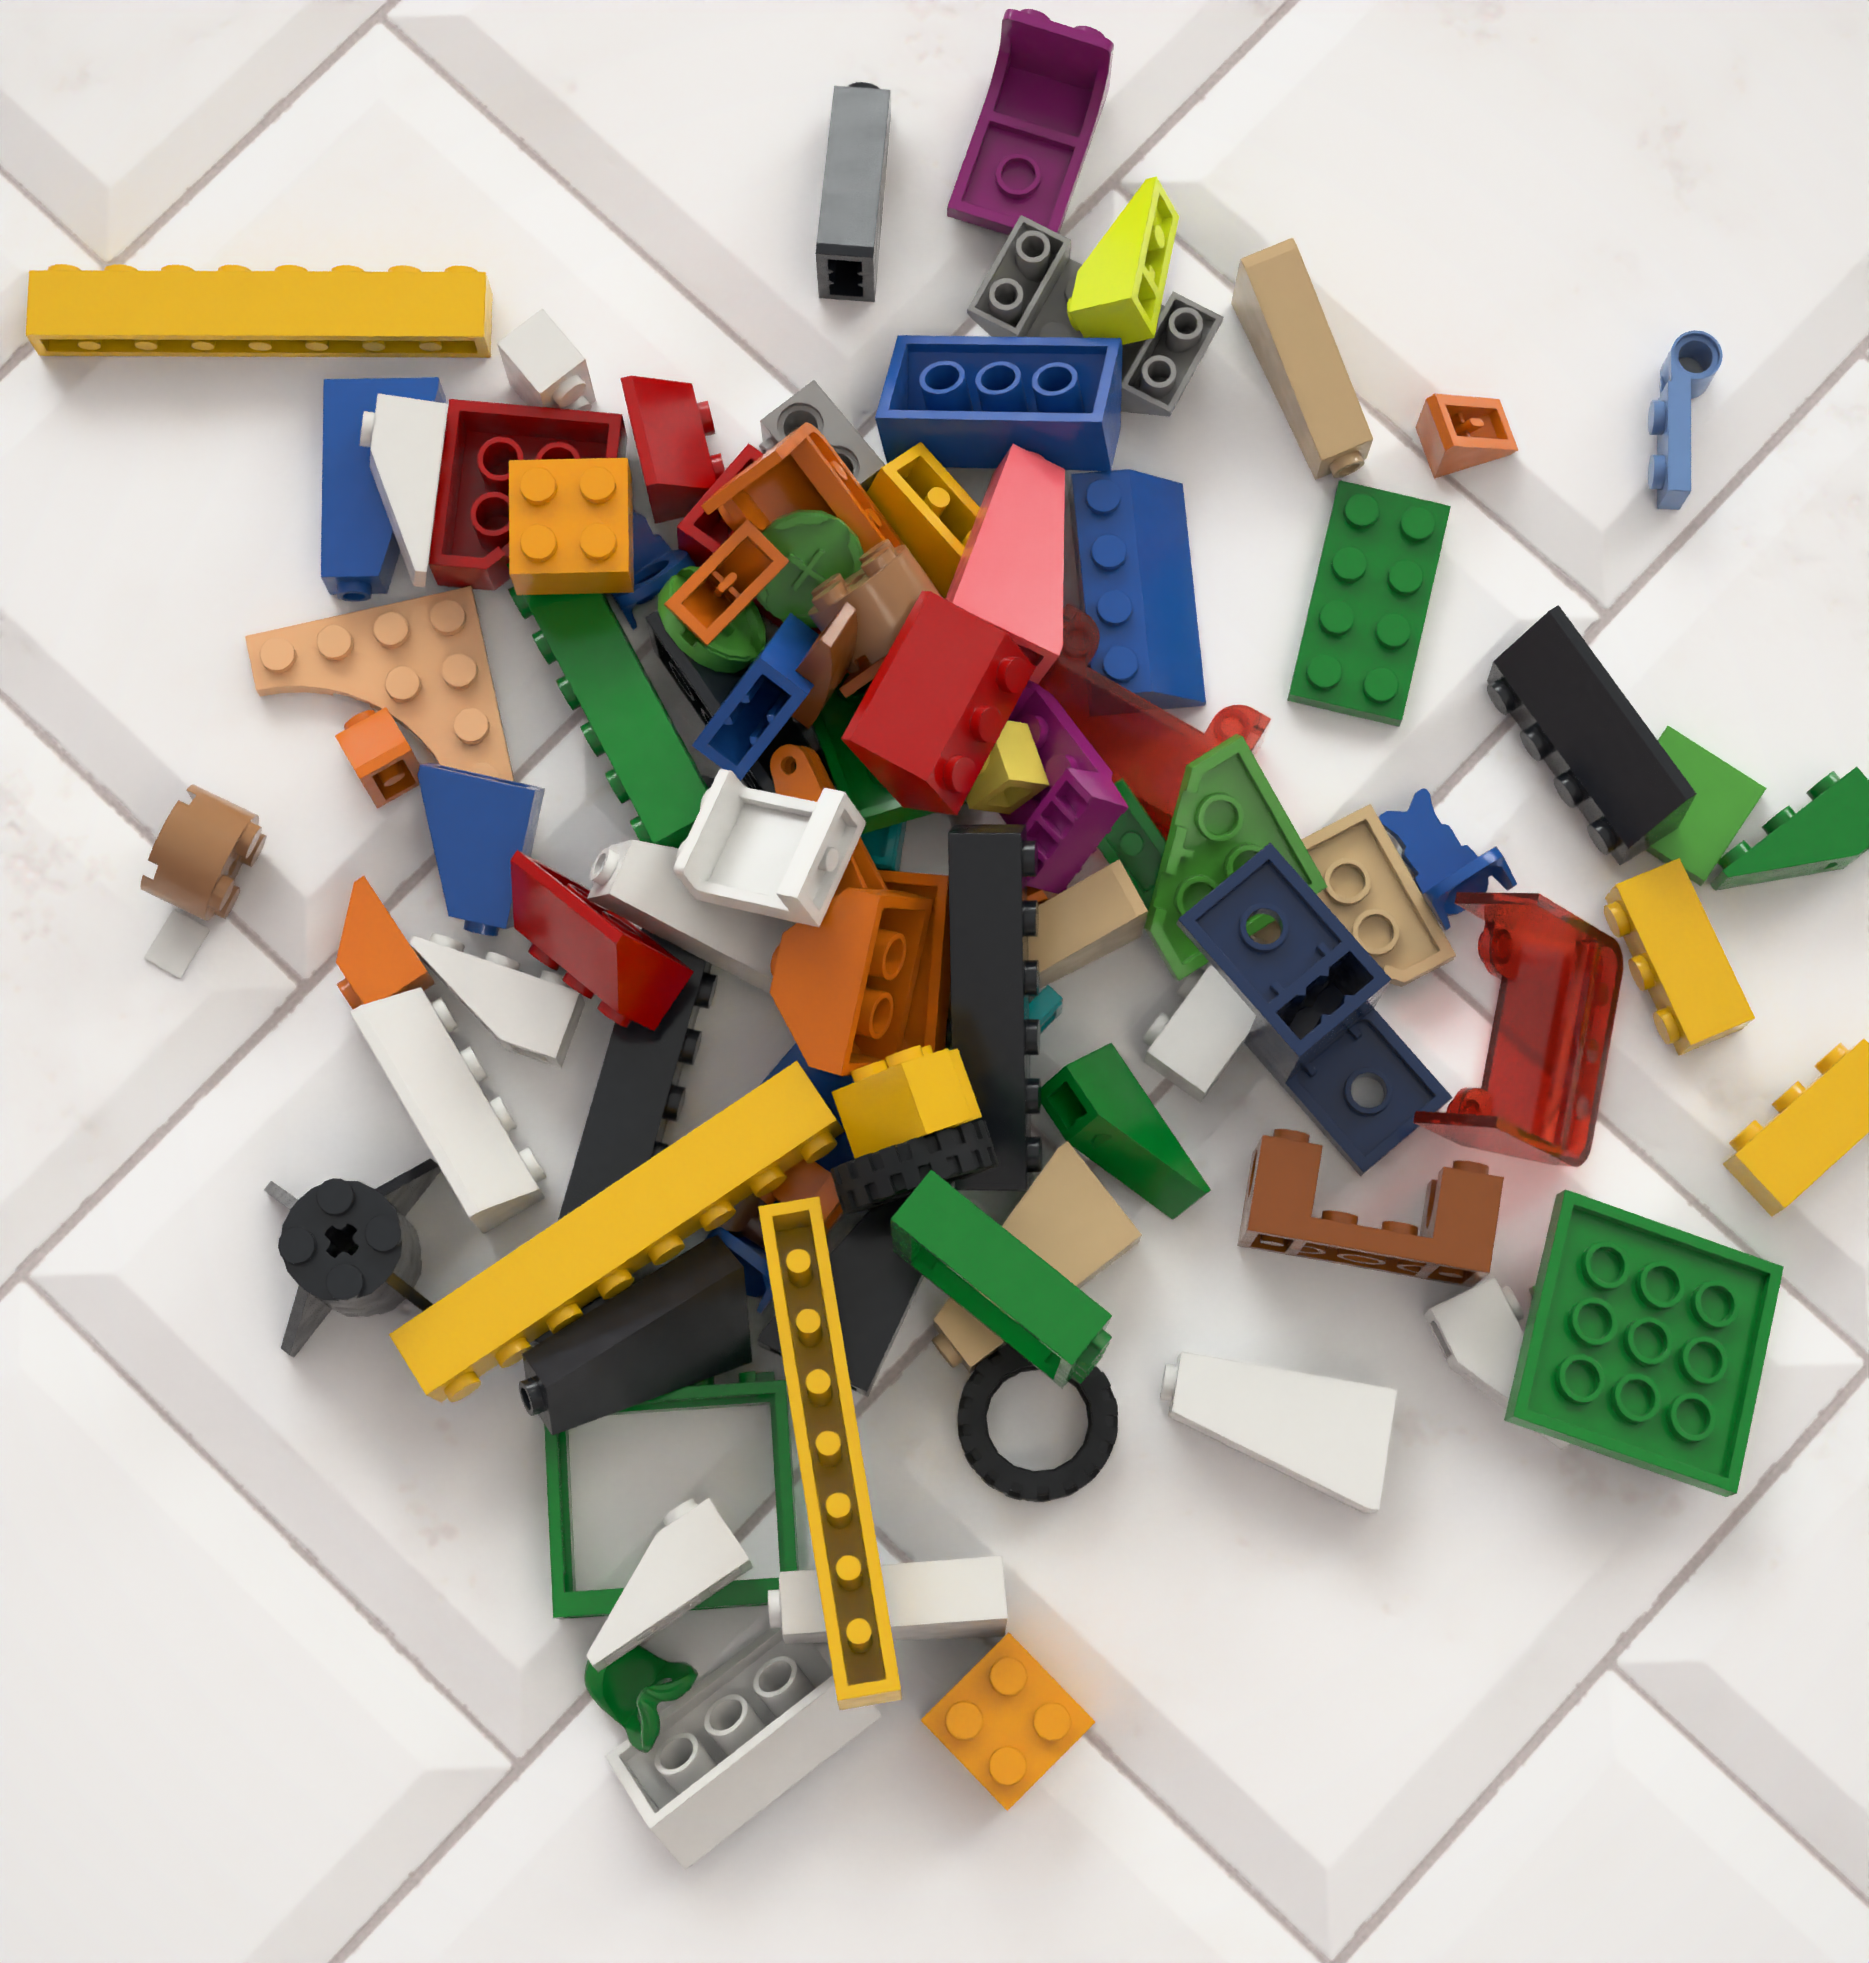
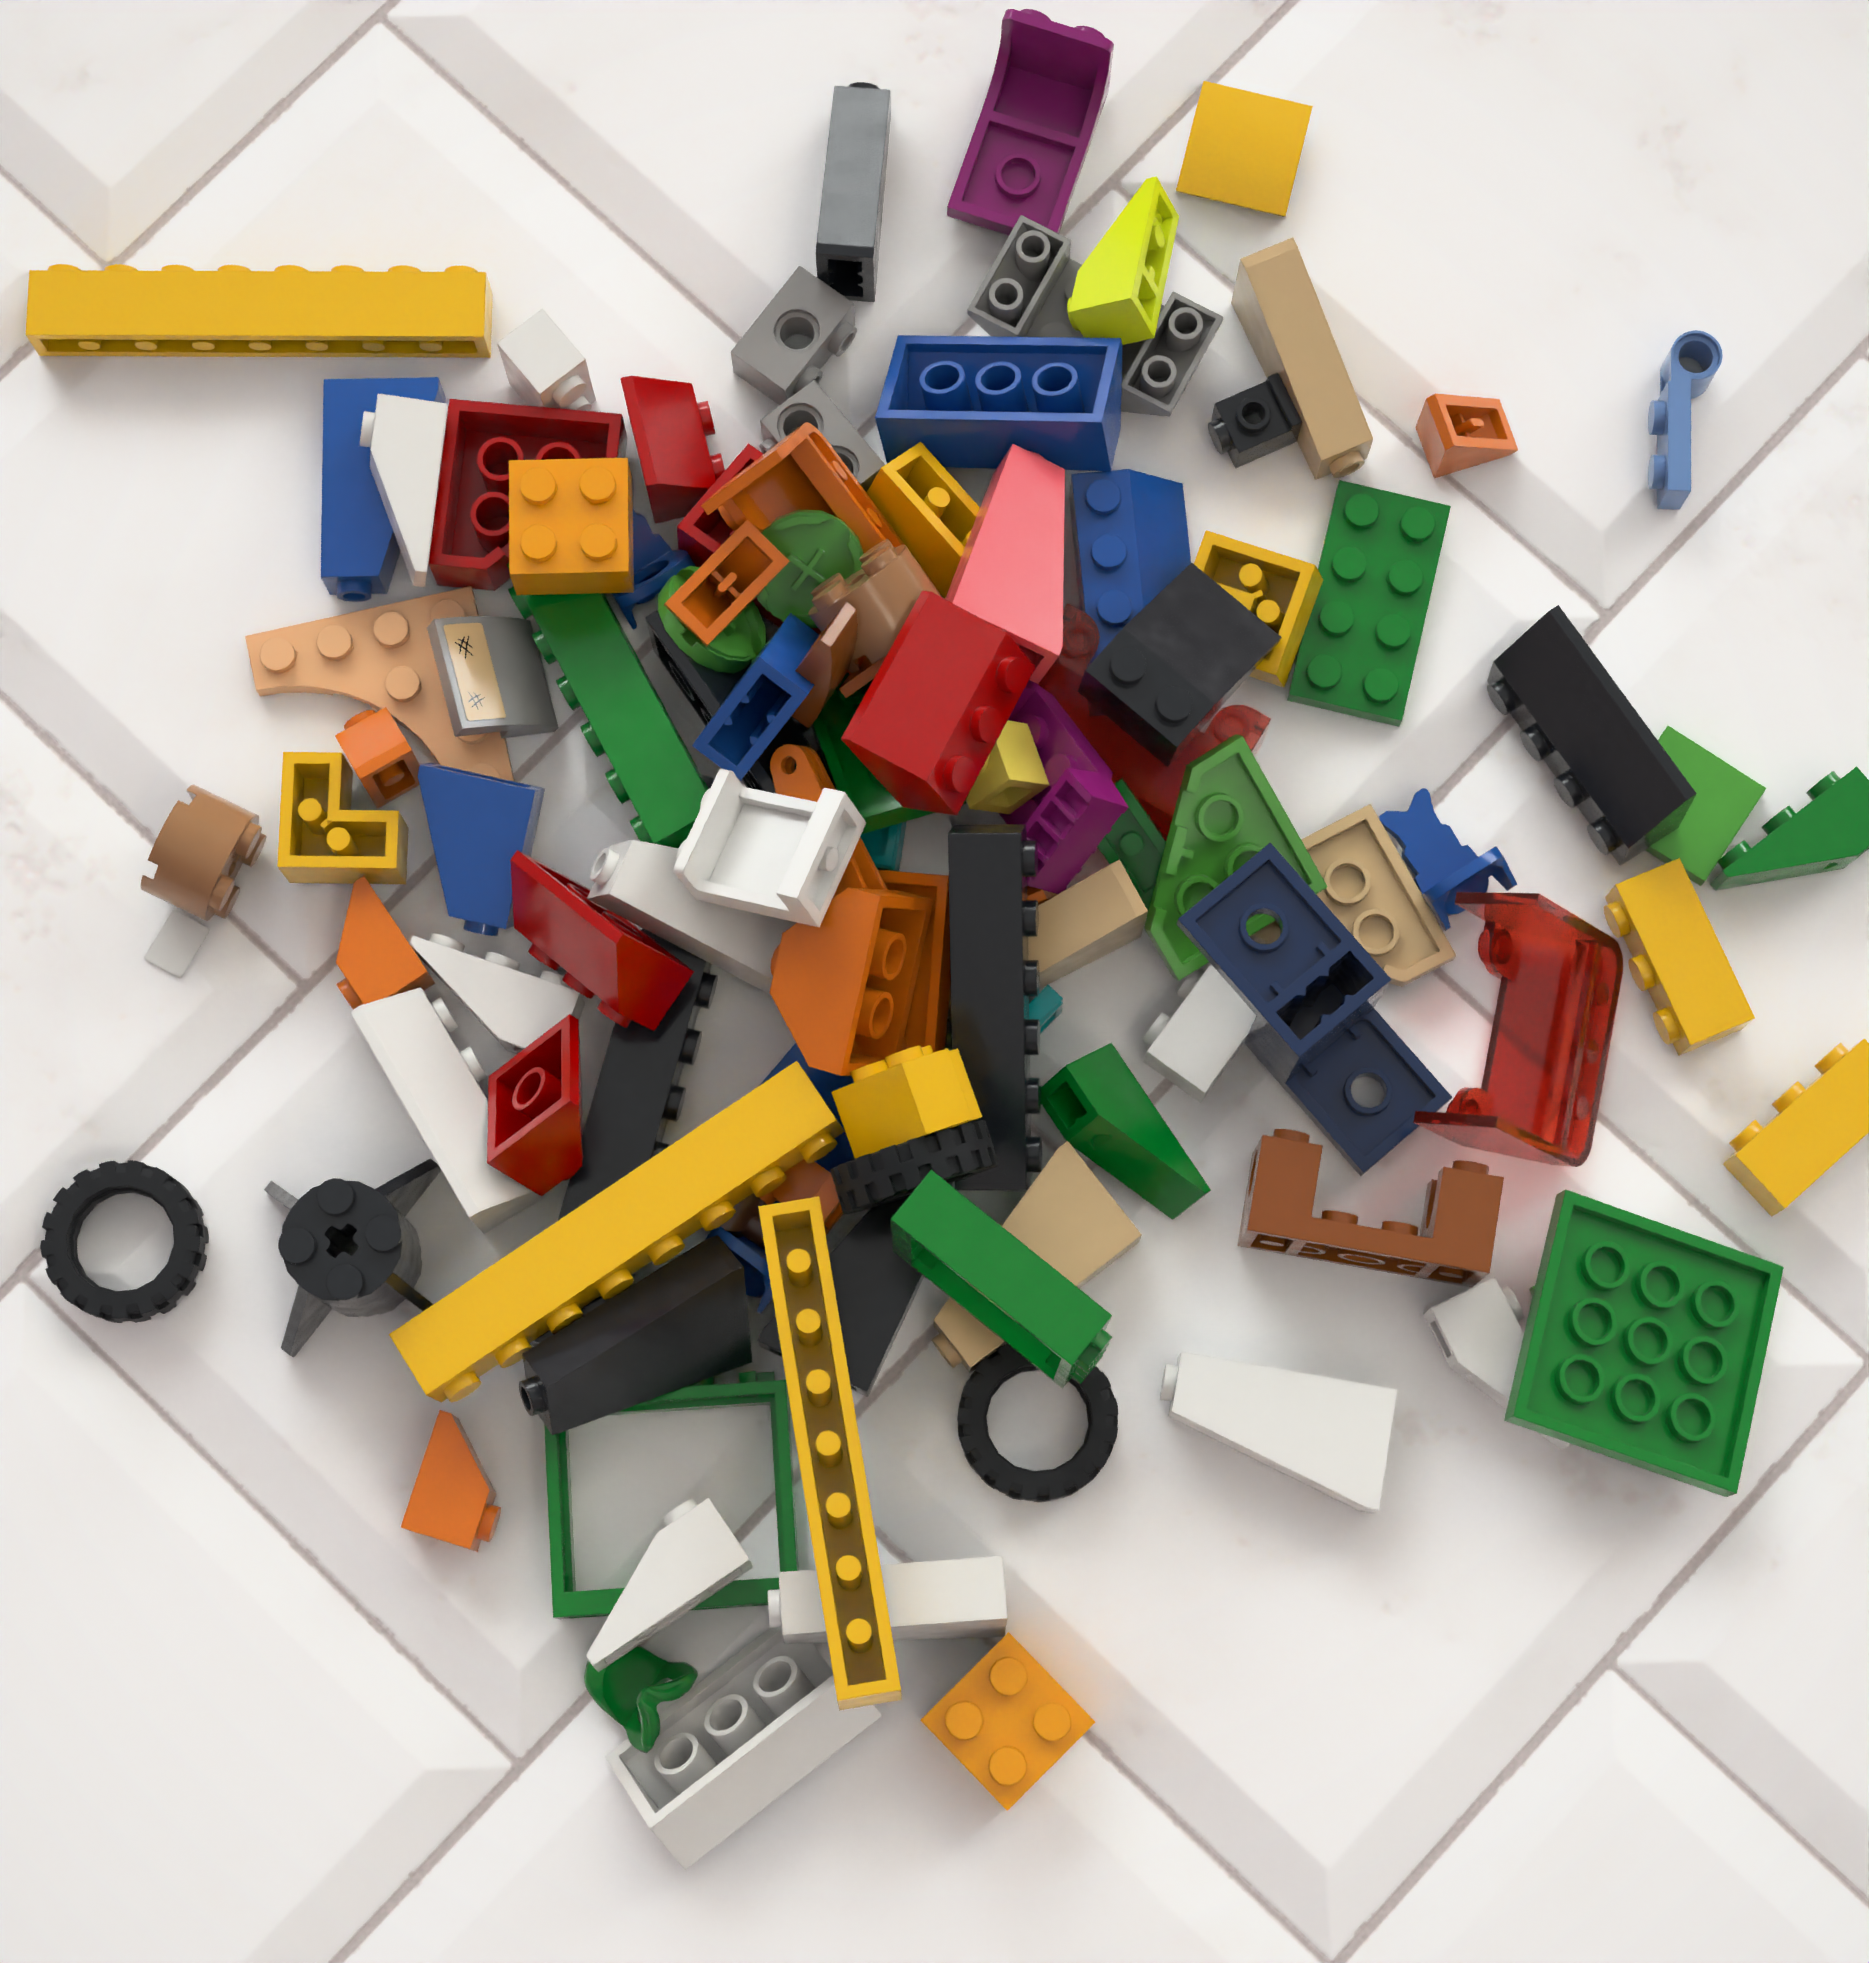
none -> black tyre [40,1160,209,1323]
none -> yellow brick [277,752,409,884]
none -> orange slope [401,1410,501,1552]
none -> light grey slope [427,616,559,738]
none -> red slope [487,1014,583,1196]
none -> light grey brick [731,265,857,405]
none -> black slope [1077,563,1282,767]
none -> yellow slope [1176,81,1313,217]
none -> yellow brick [1194,530,1323,688]
none -> black brick [1208,373,1302,469]

